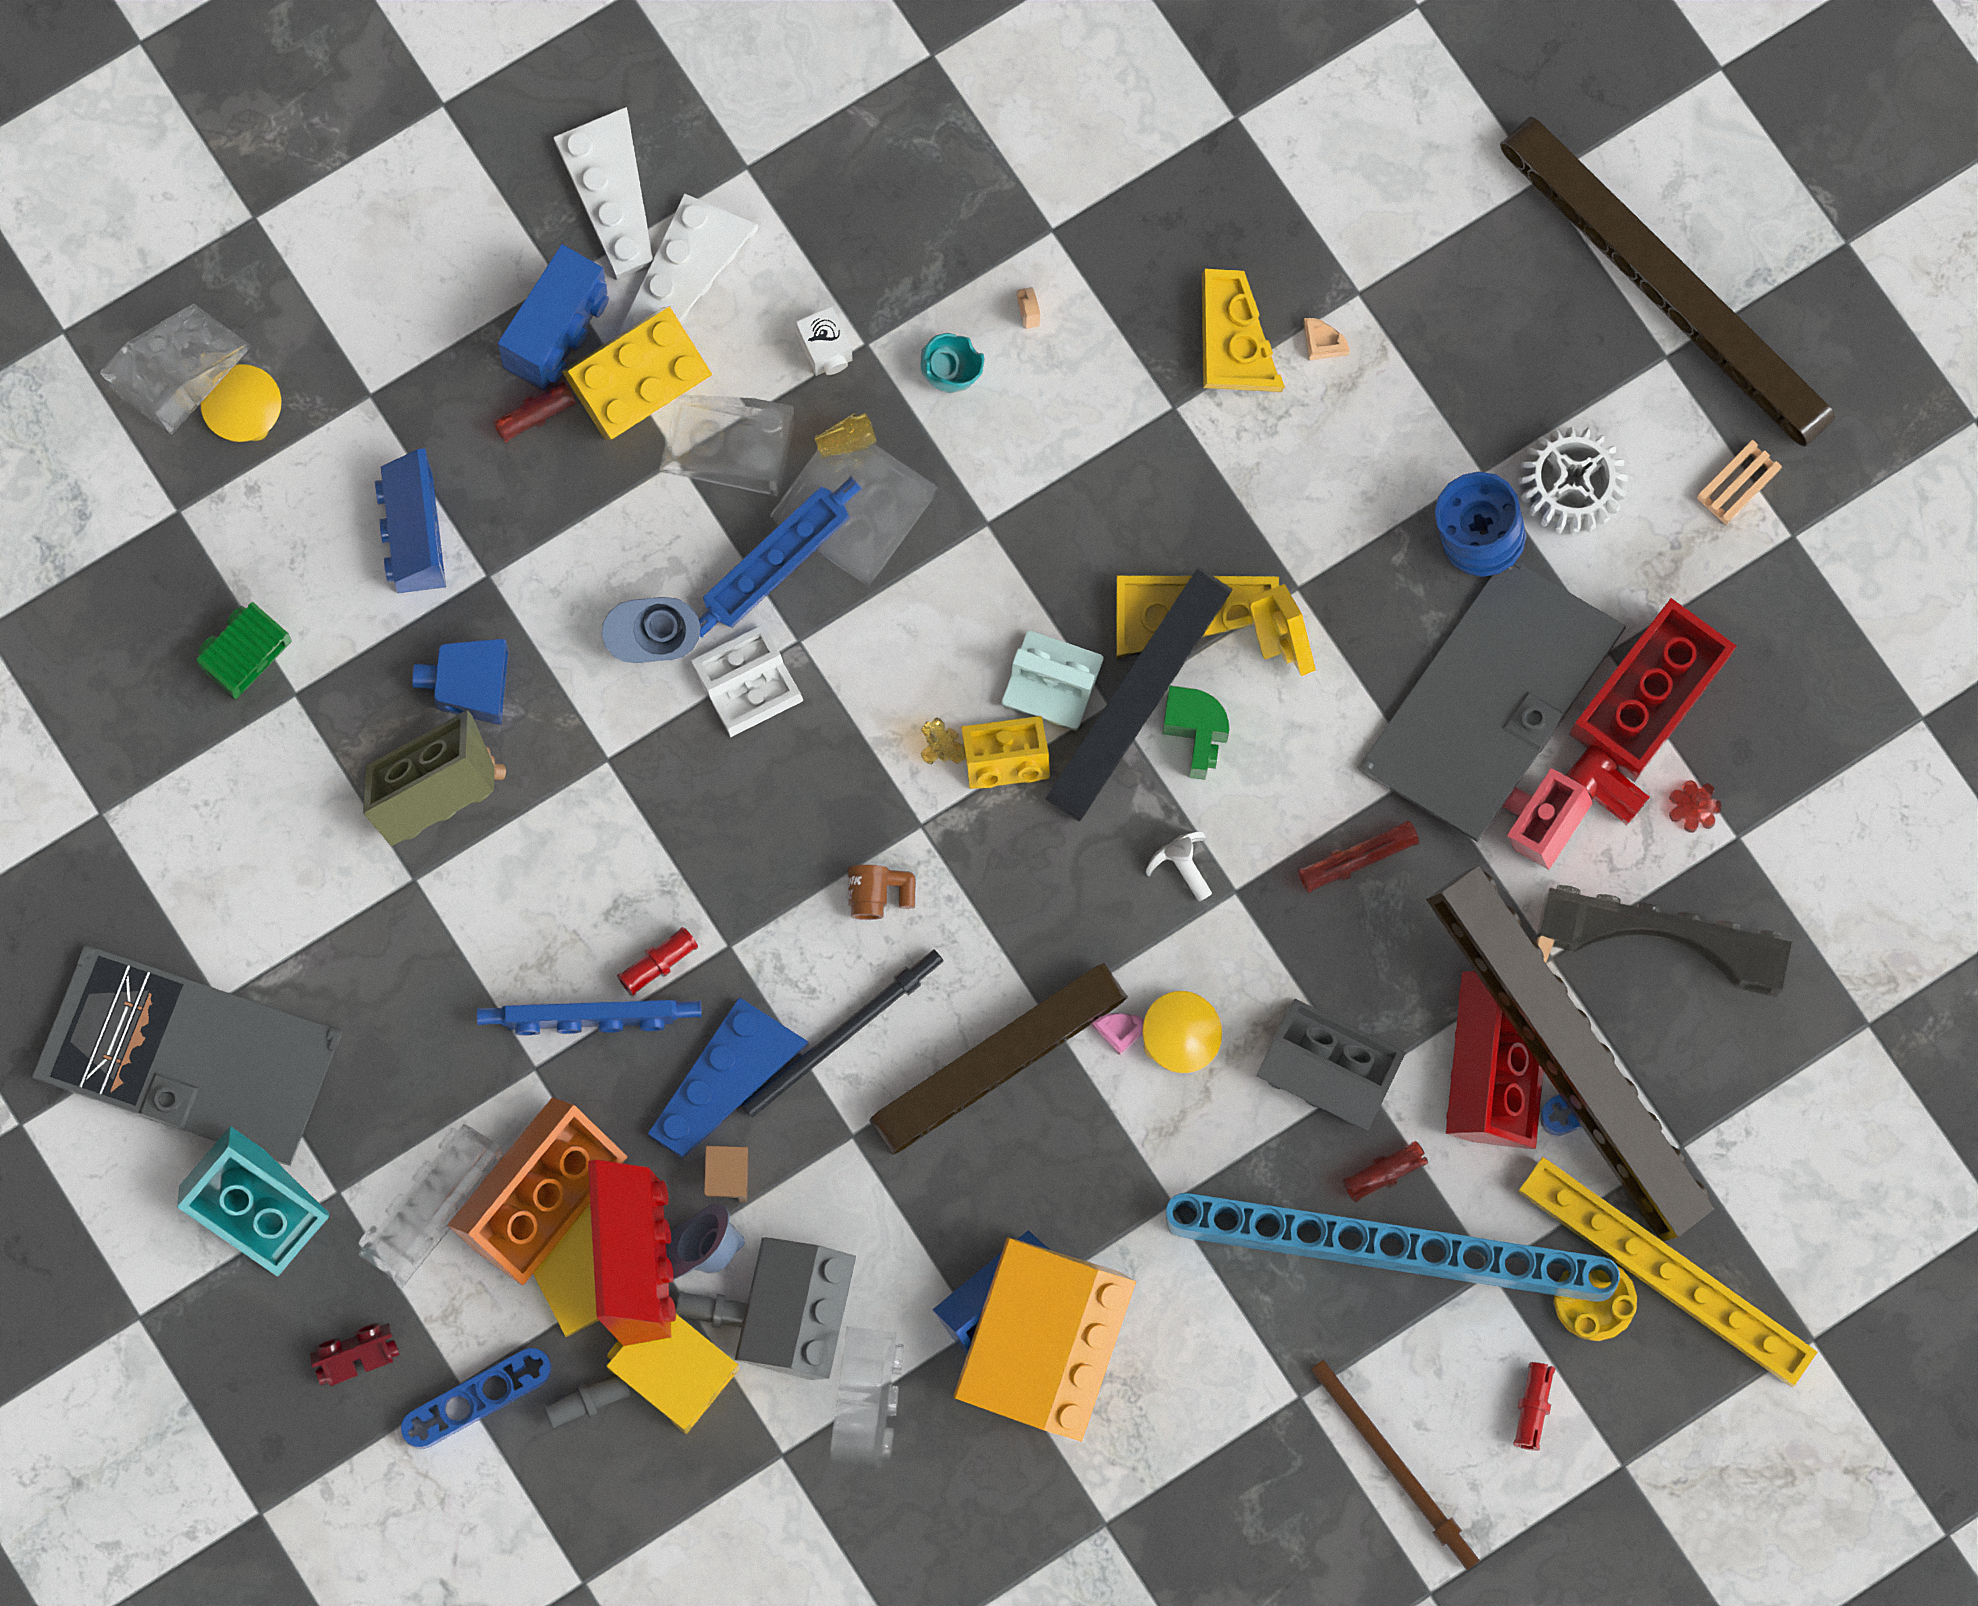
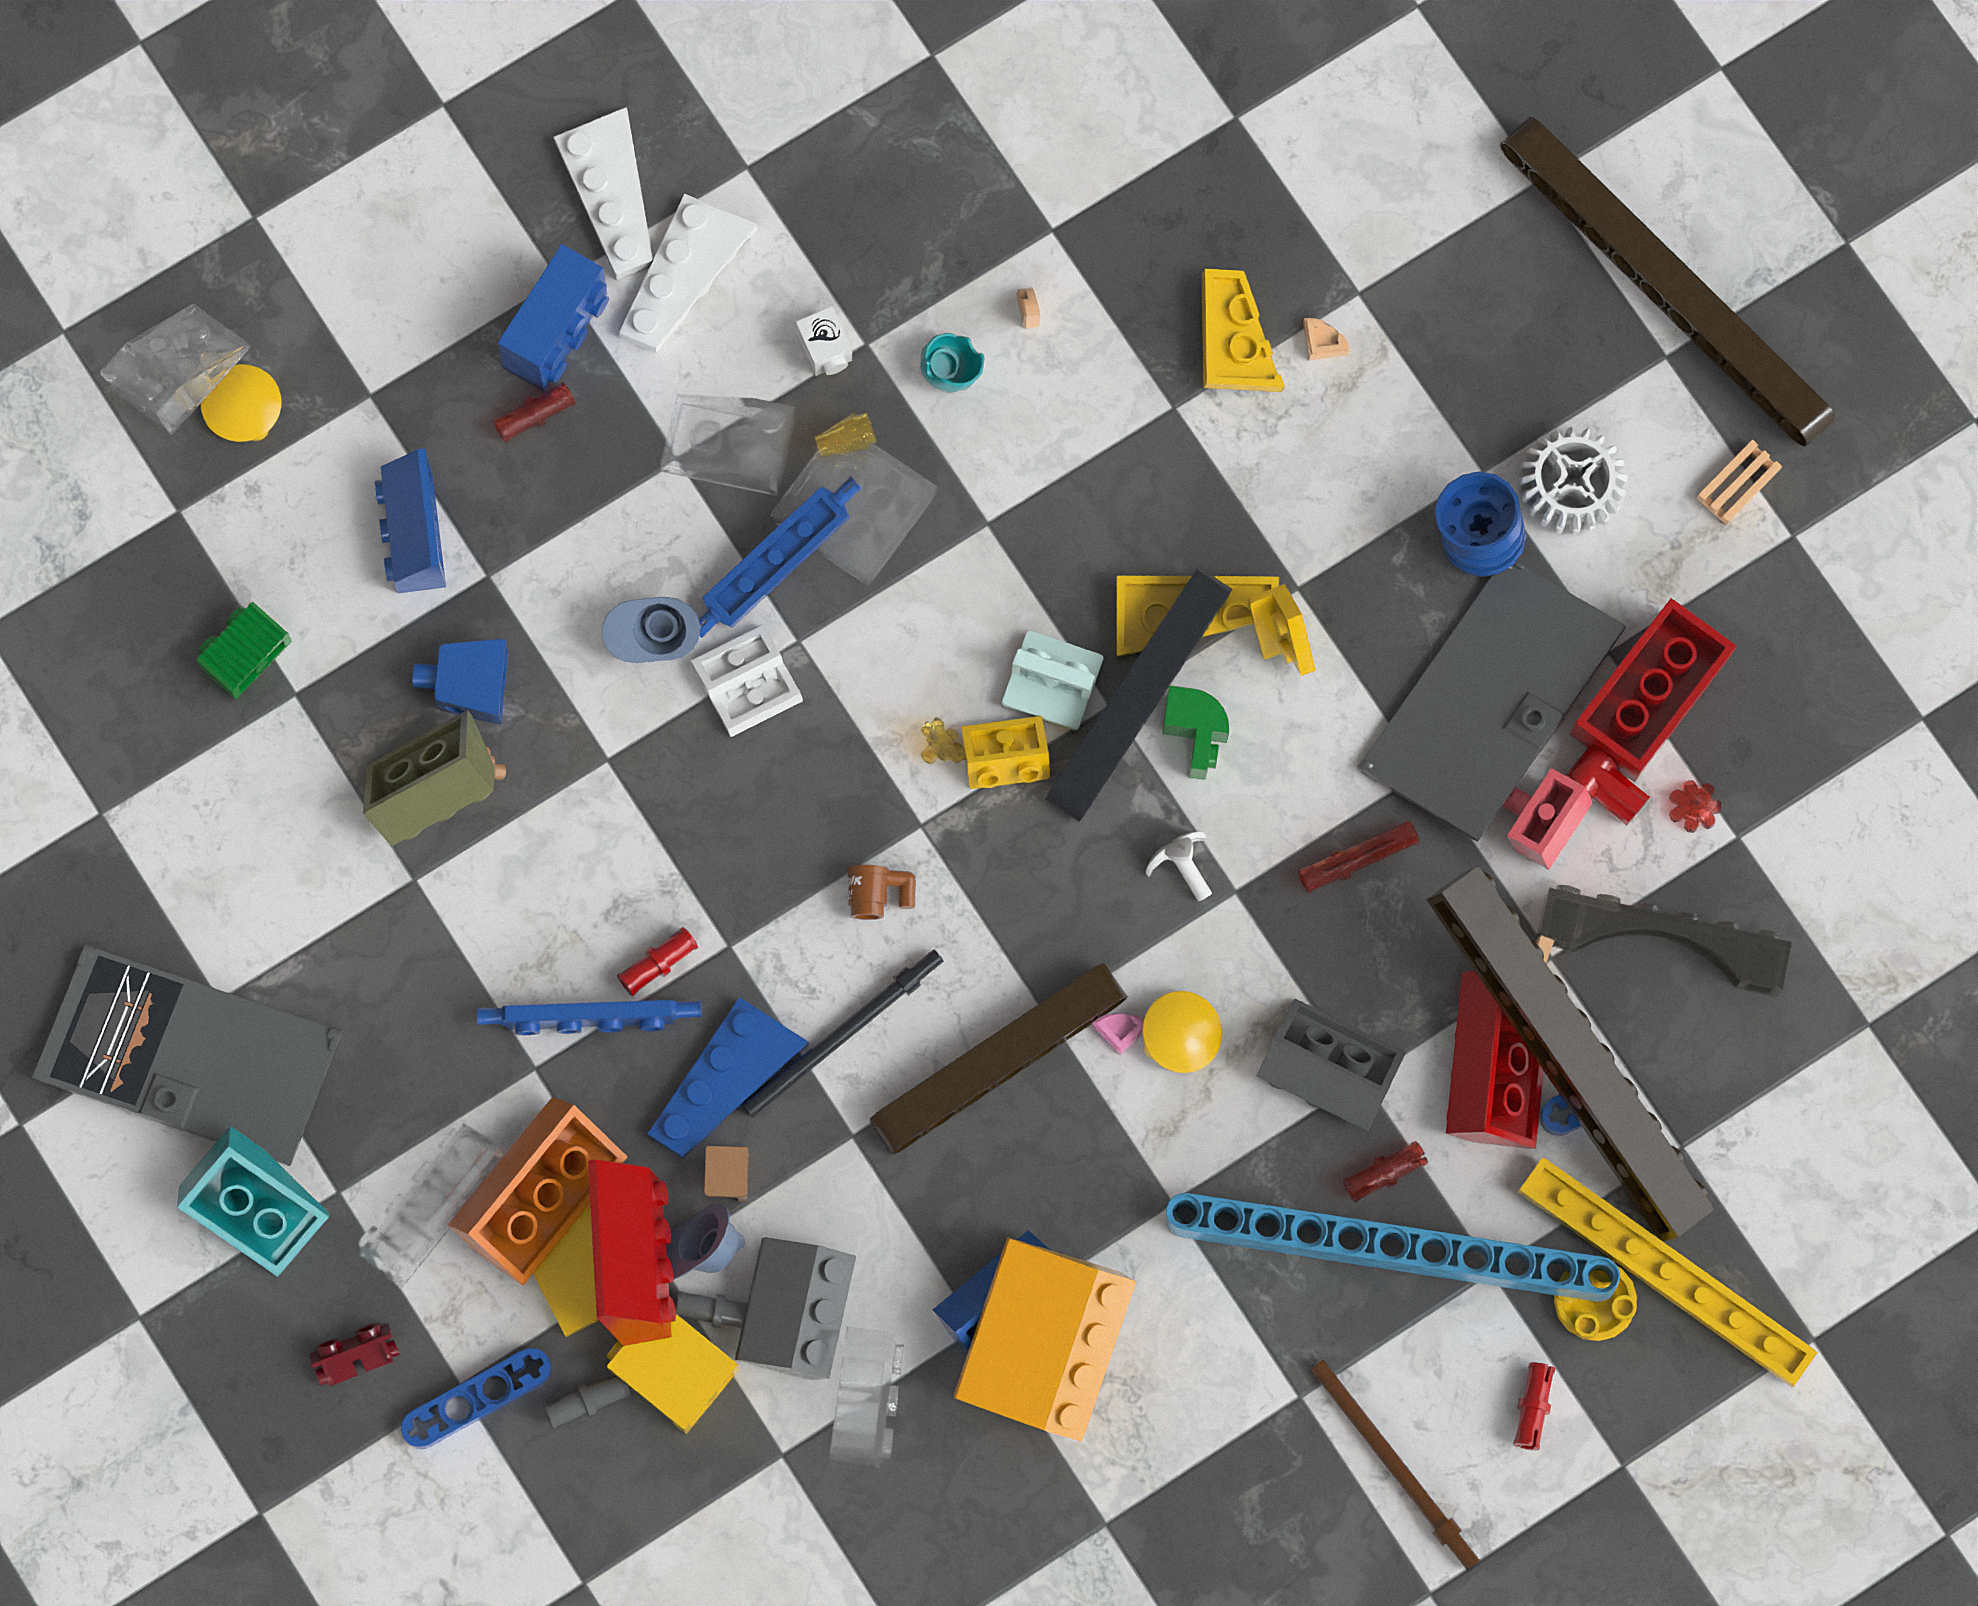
yellow brick [562,306,713,440] -> none

